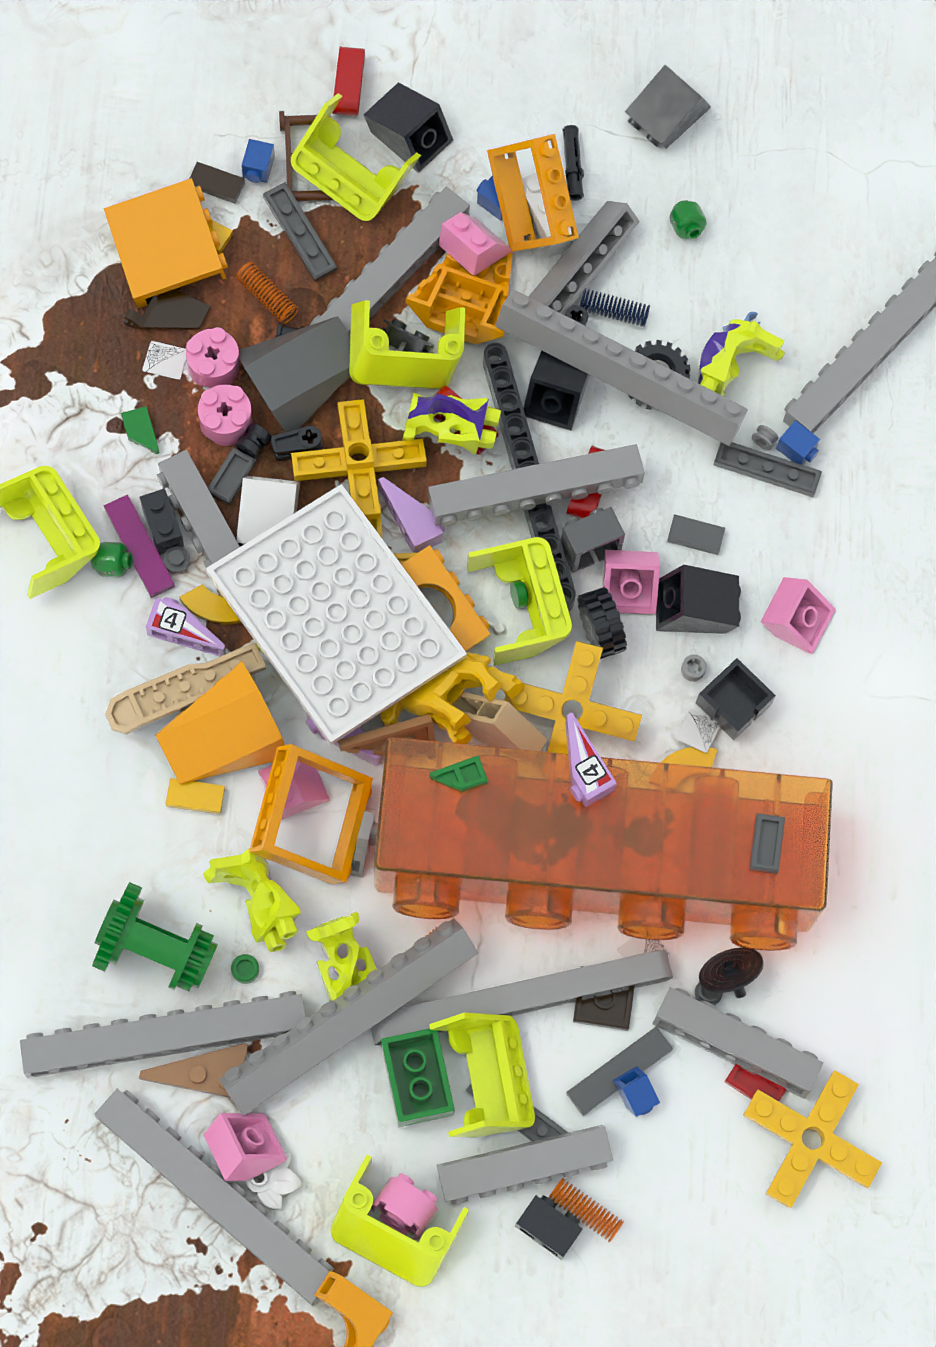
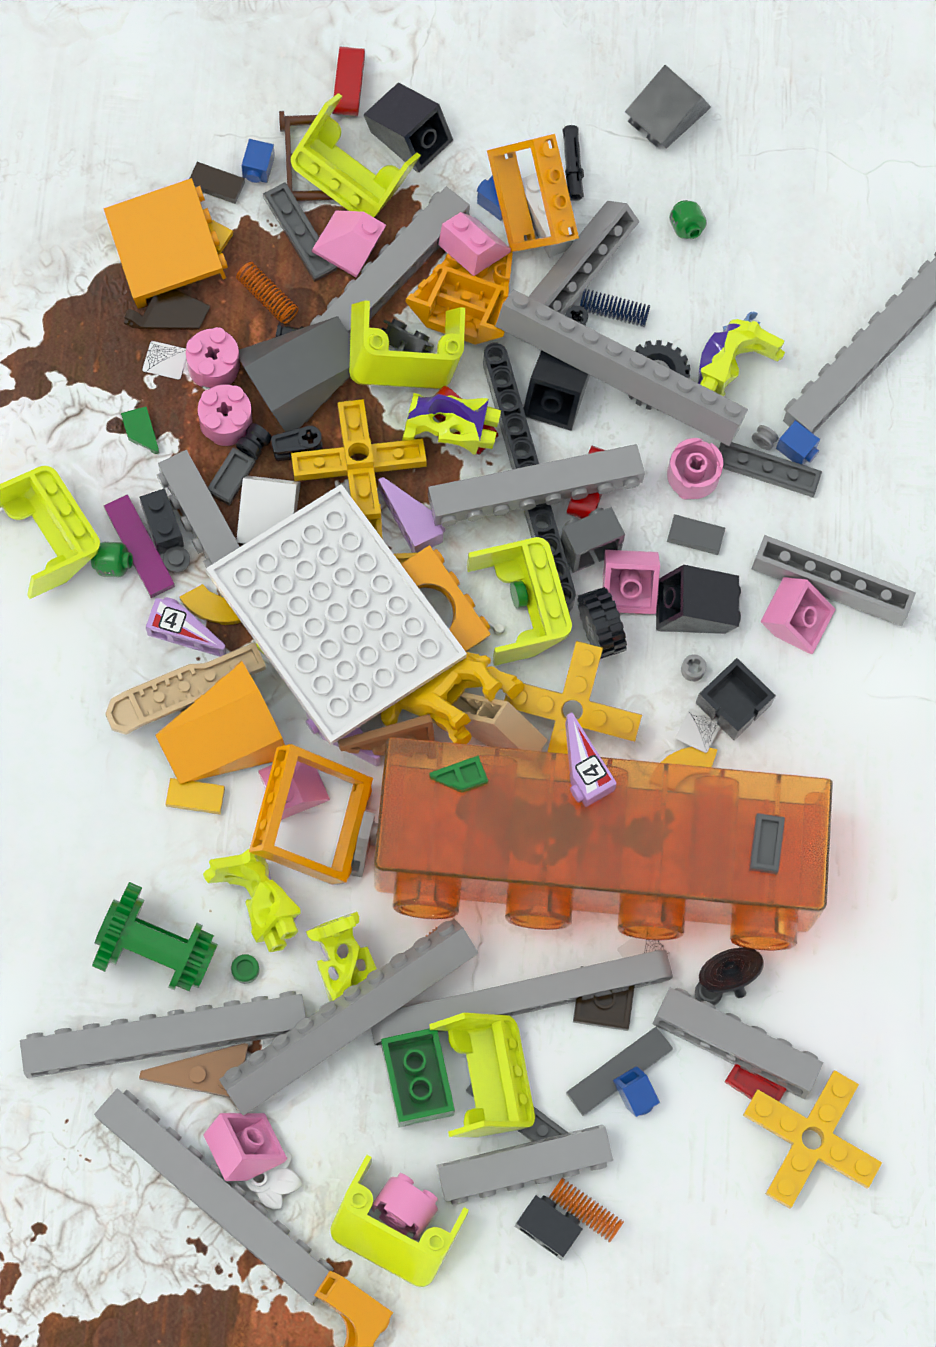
none -> bright pink slope [311,211,386,277]
none -> bright pink brick [667,438,723,499]
none -> light grey brick [751,535,916,626]

